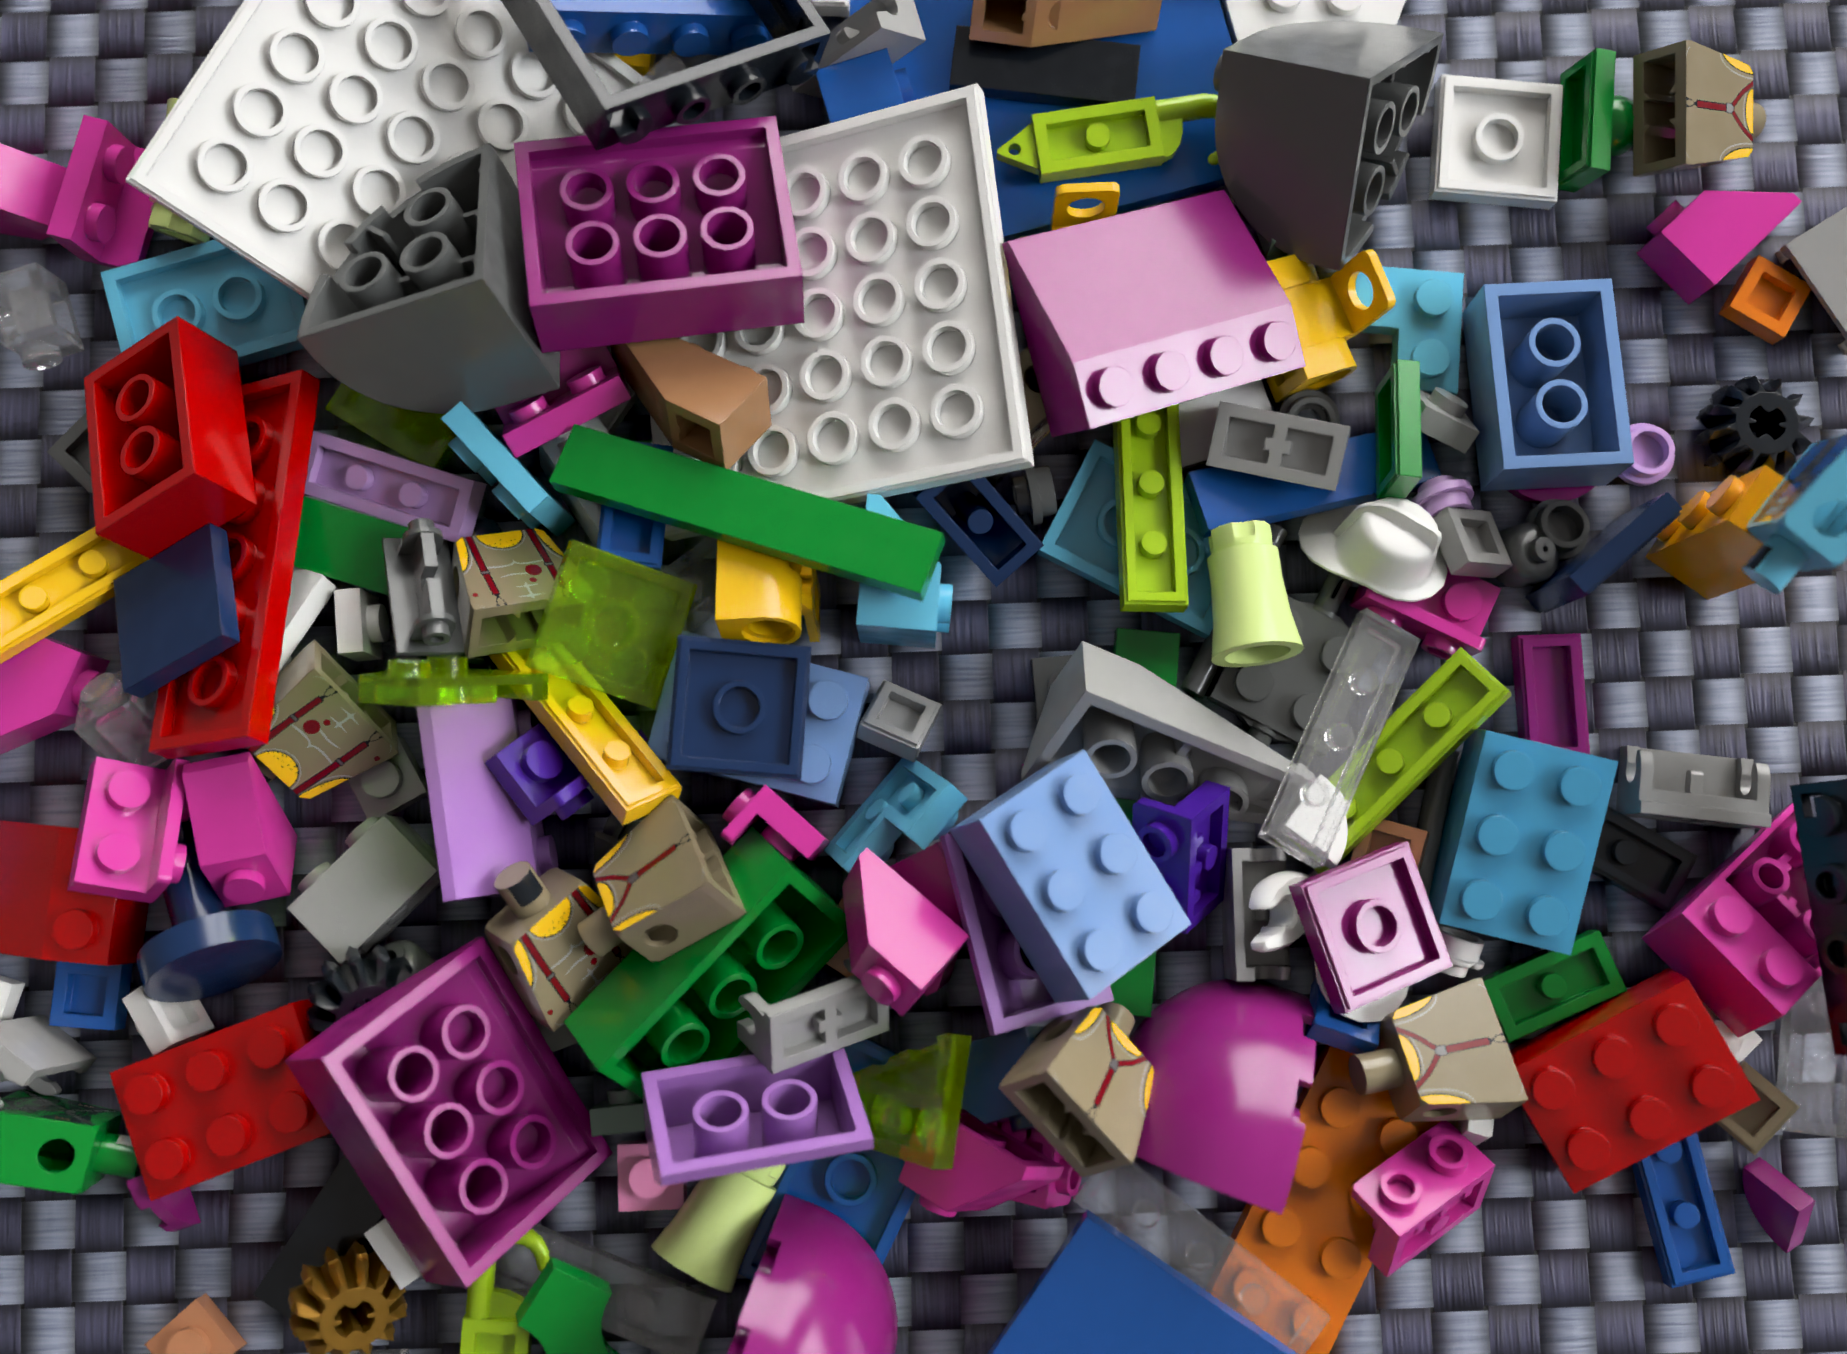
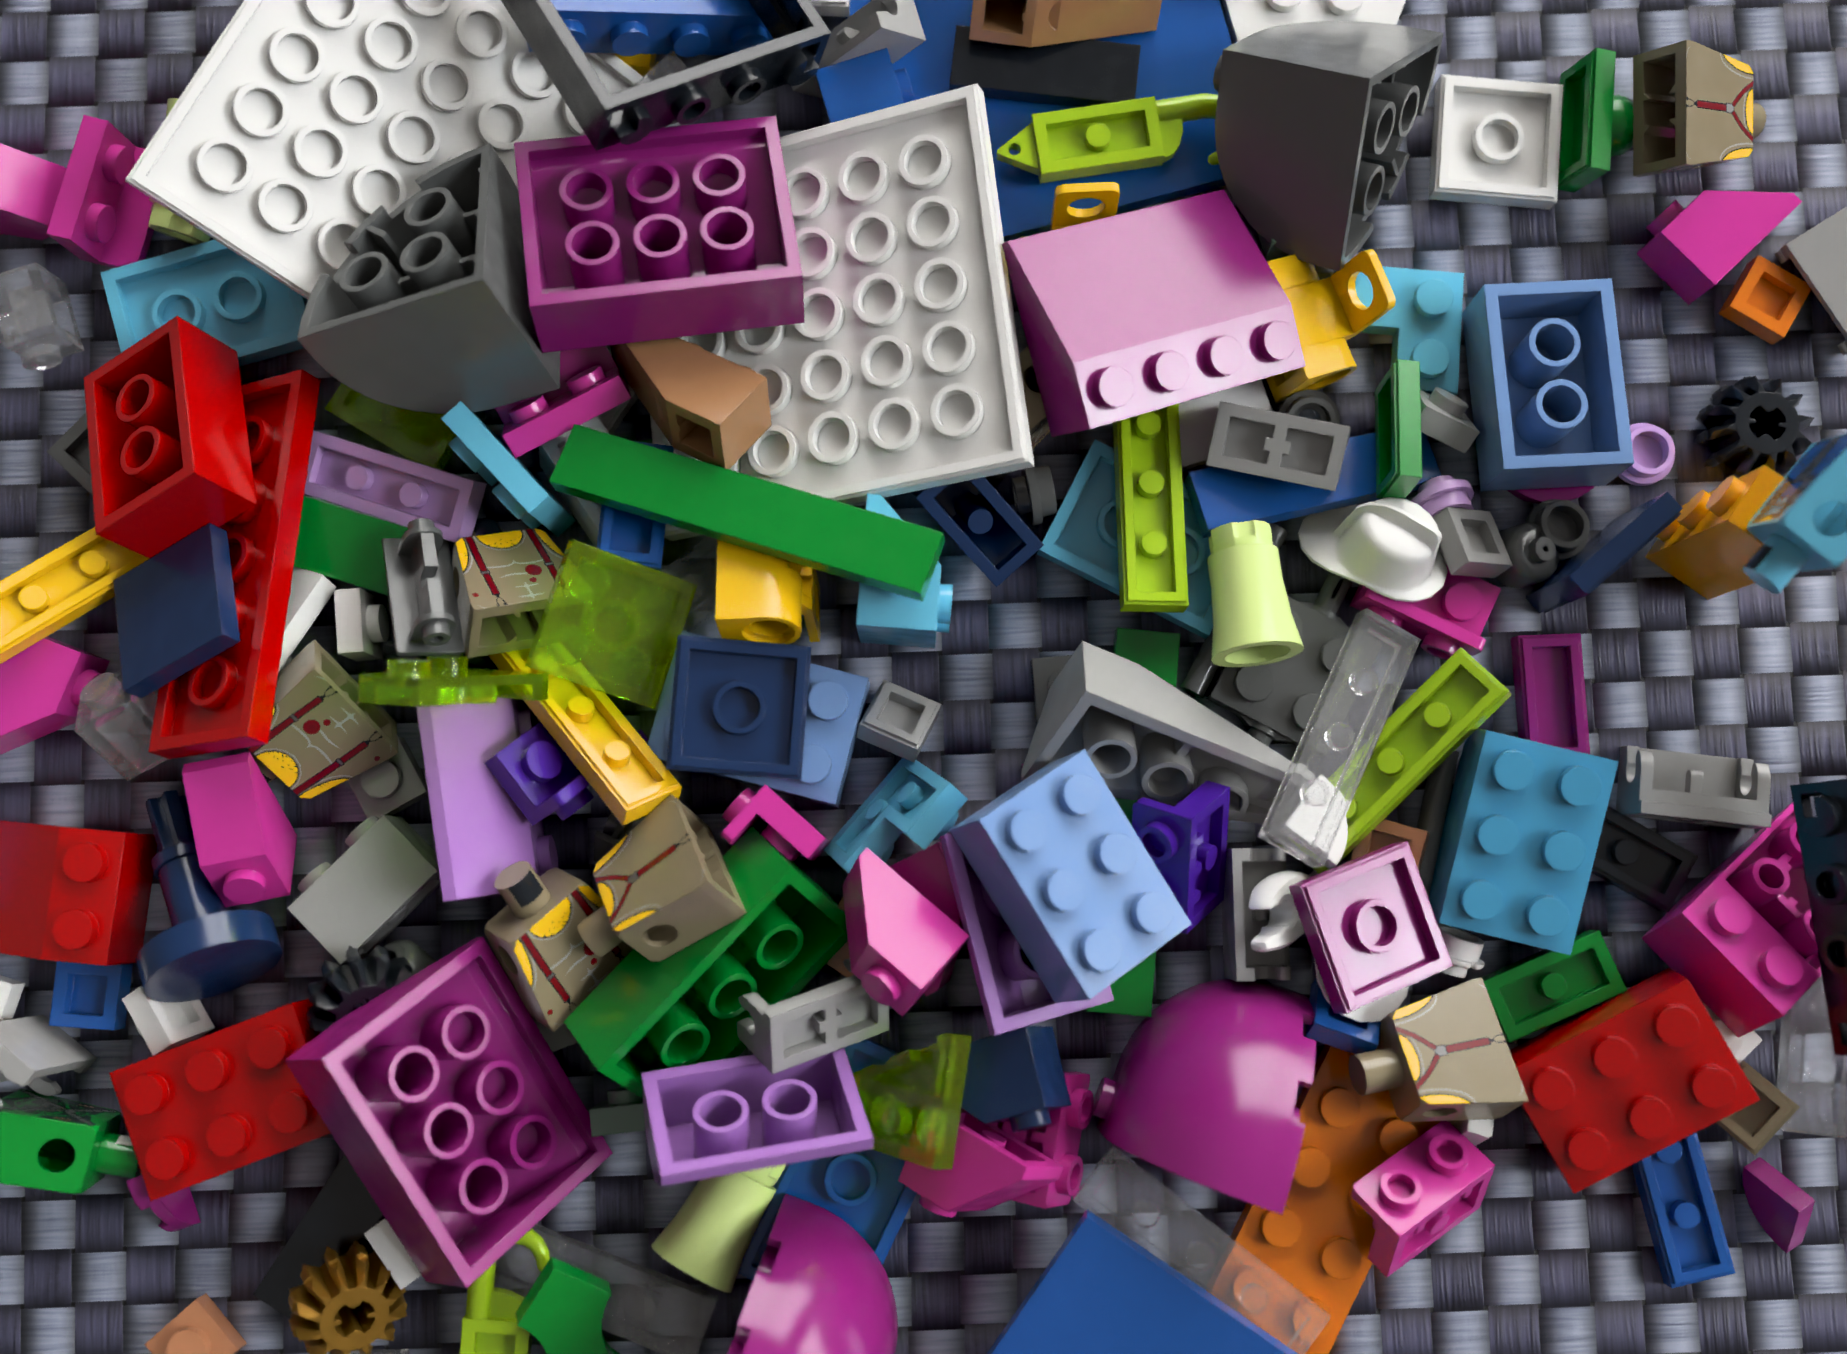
dark pink bracket [68,756,190,903] -> none
bright pink plate [617,1140,687,1212] -> none
dark tan torso [999,1002,1154,1178] -> none

